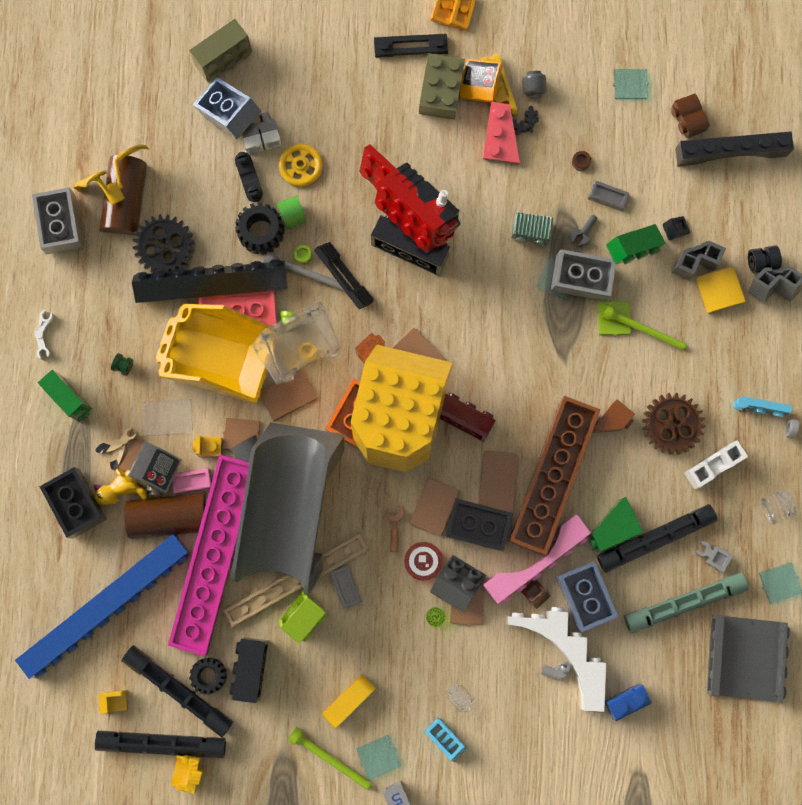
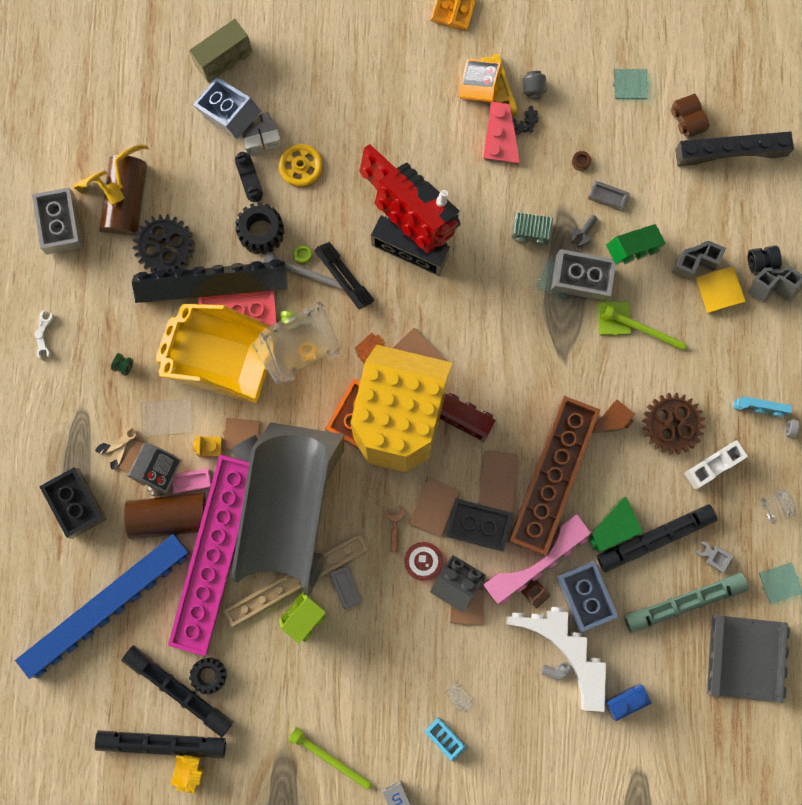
green brick [37,370,92,421] -> none
yellow animal [94,469,148,506] -> none
yellow panel [98,690,128,714] -> none
black brick [229,637,269,703] -> none
medium nougat piece [260,369,318,421] -> none
bright green piece [277,196,307,229] -> none
yellow beam [321,674,376,729] -> none
clear light blue piece [356,735,401,780] -> none
black container [374,34,448,58] -> none
olive brick [419,53,465,120] -> none
clear neon green tile [426,607,446,627] -> none
black slope [662,216,690,240] -> none

